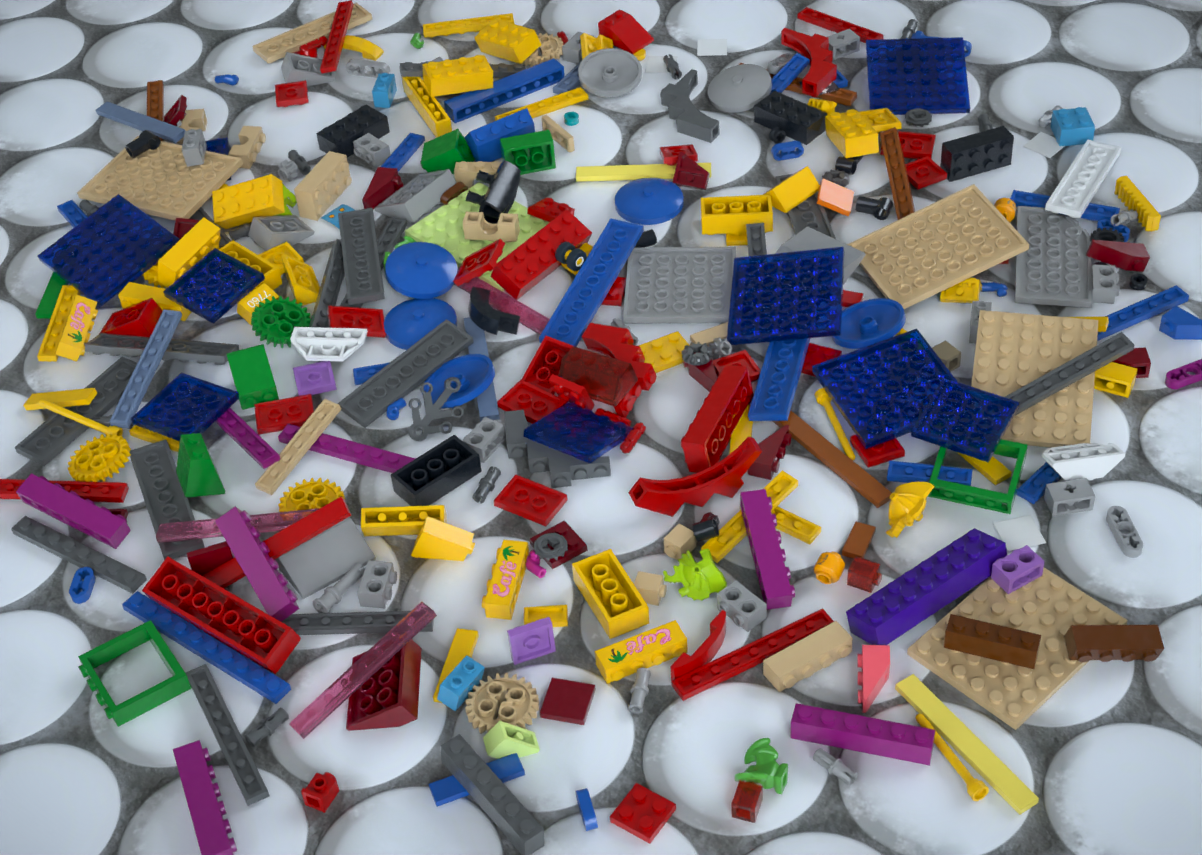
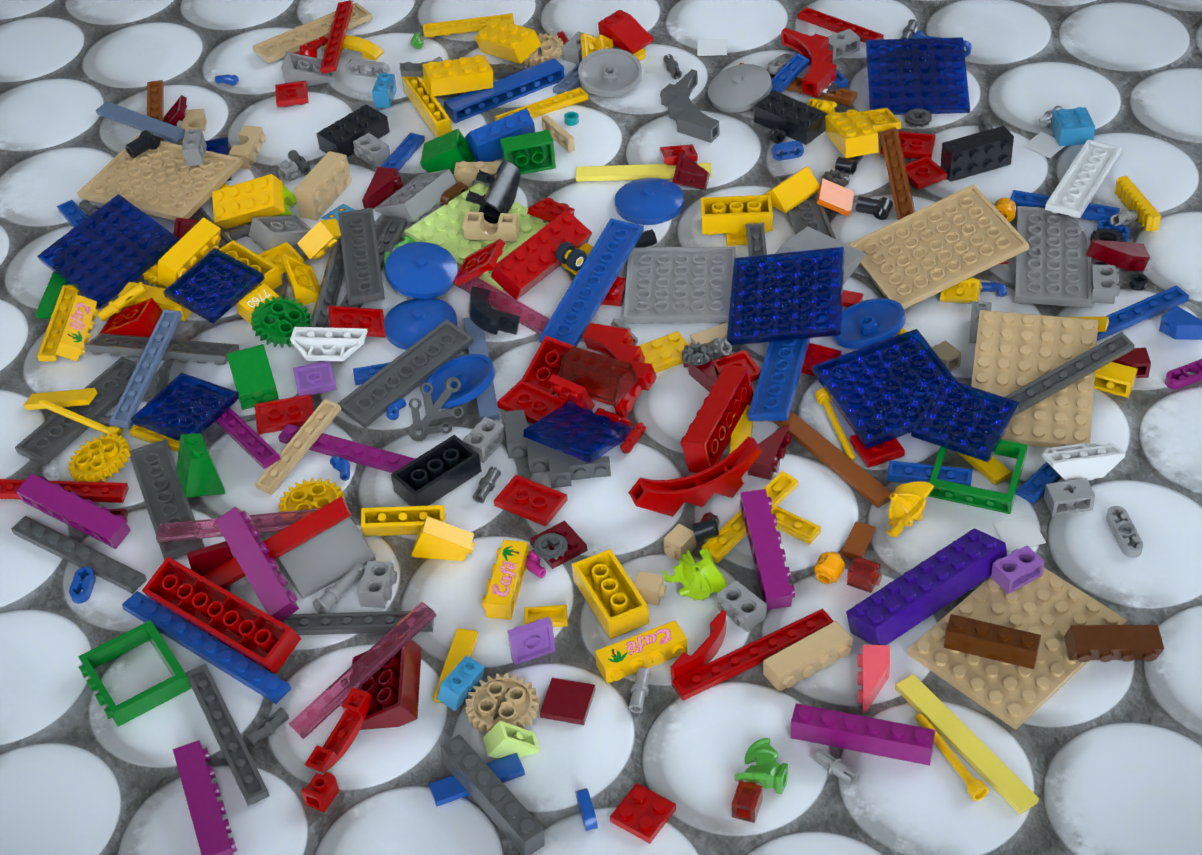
none -> yellow pin [97,282,147,322]
none -> yellow slope [297,218,341,259]
none -> red slope [304,688,371,773]
none -> blue arm [330,456,350,481]

